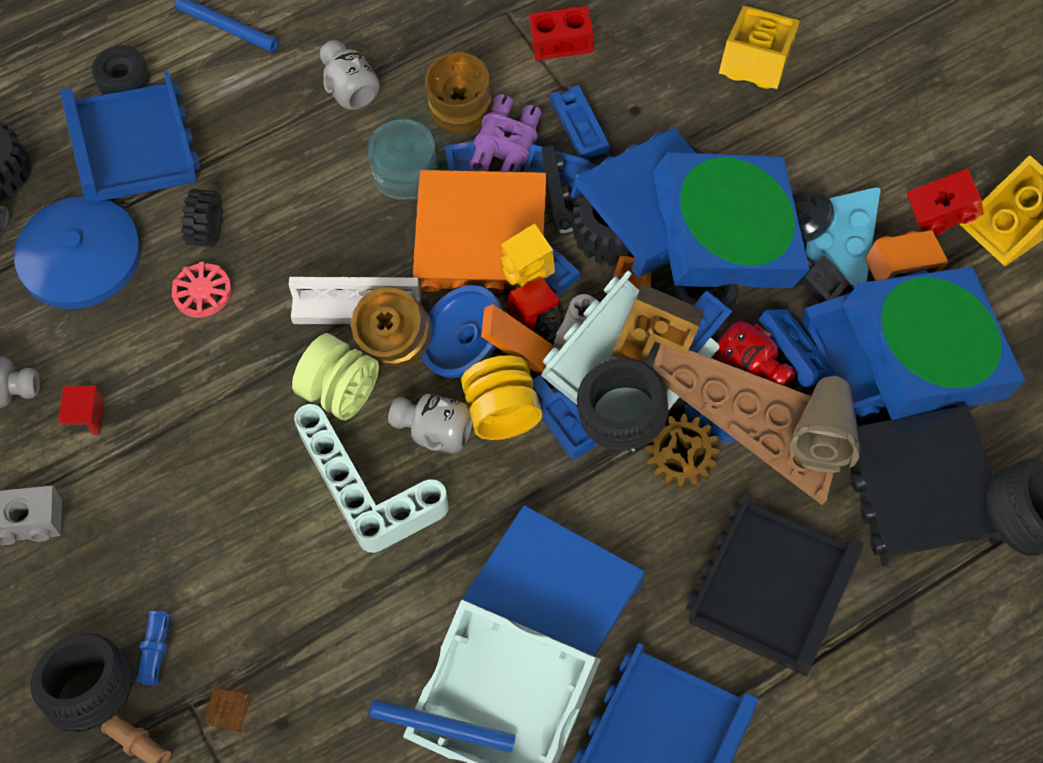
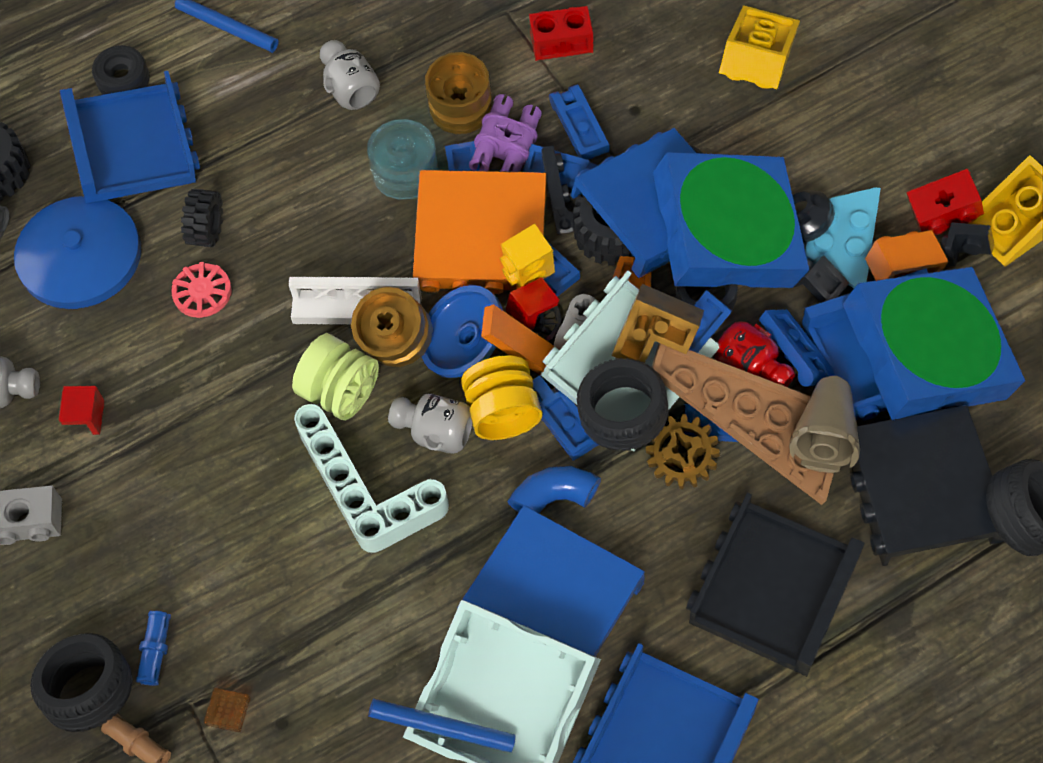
none -> blue cylinder [507,466,601,513]
none -> black bracket [941,223,995,266]

